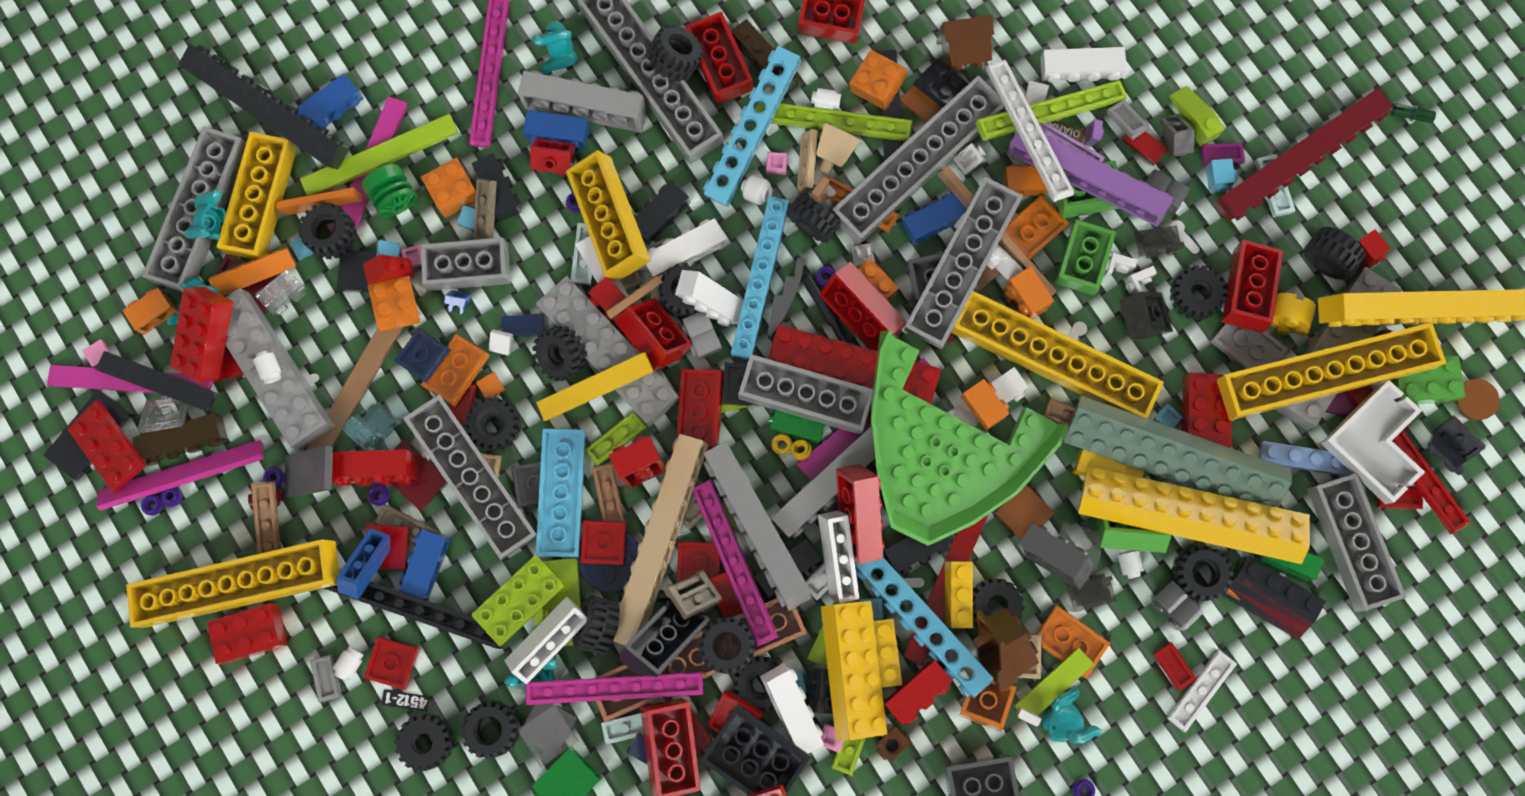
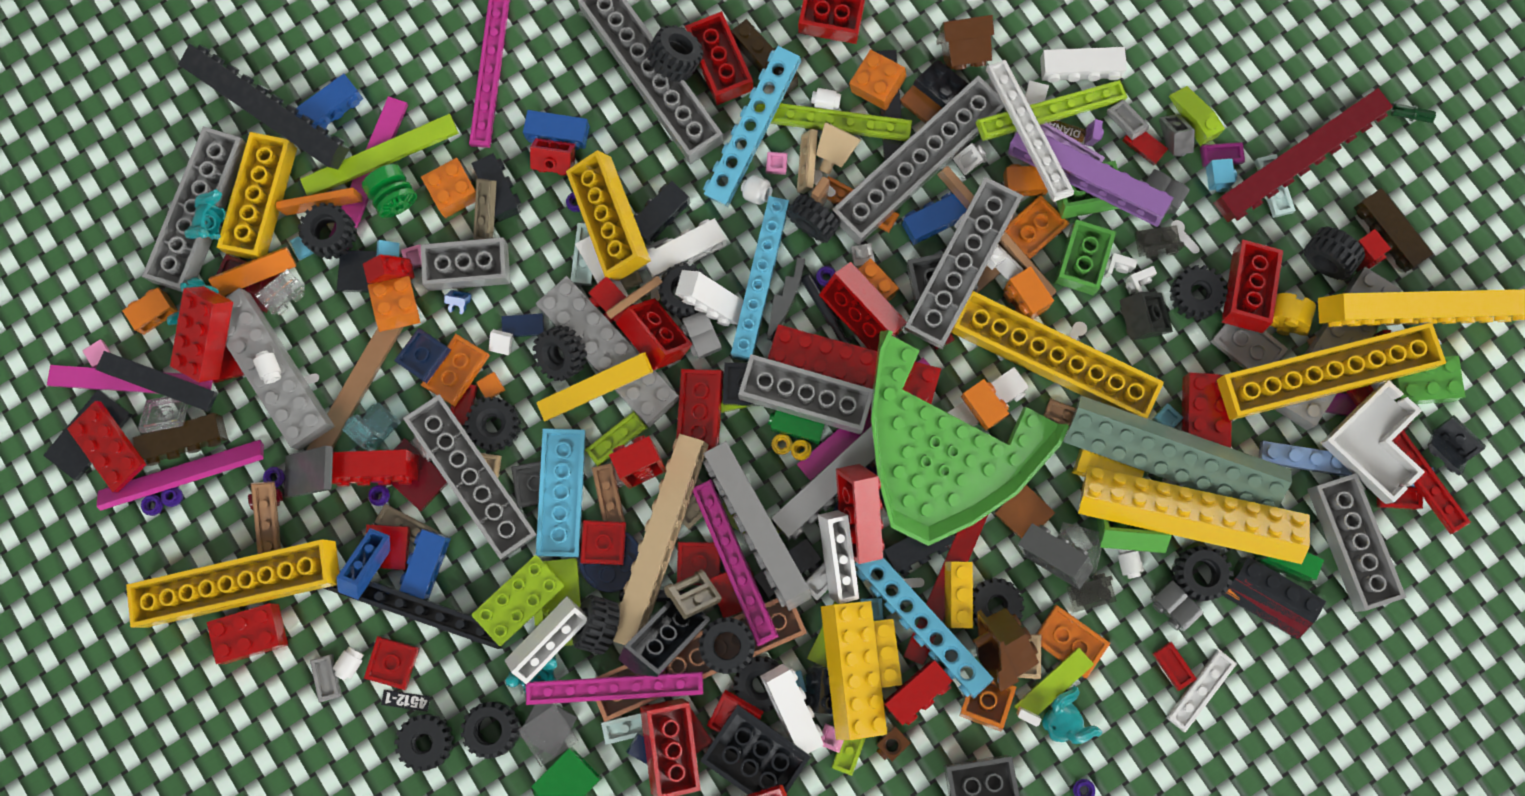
medium azure tile [457,205,475,231] -> none
light grey brick [518,70,647,133] -> none
teal hair [532,21,577,75] -> none
dark orange tile [1454,378,1500,421] -> none
none -> dark brown brick [1354,188,1434,273]

